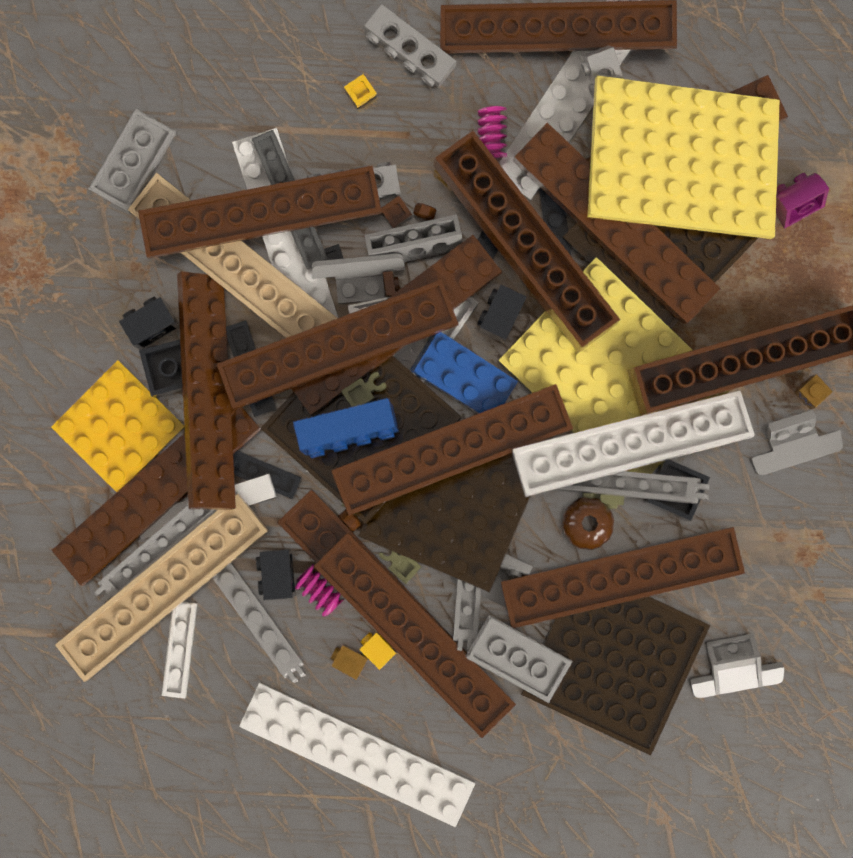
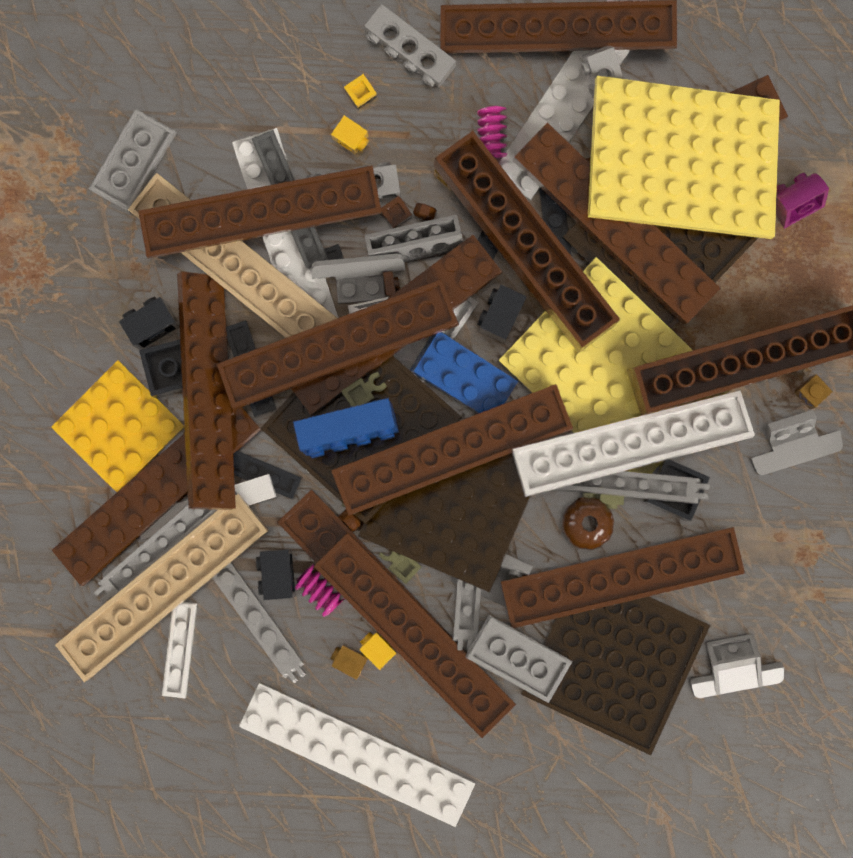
none -> yellow brick [331,115,369,155]

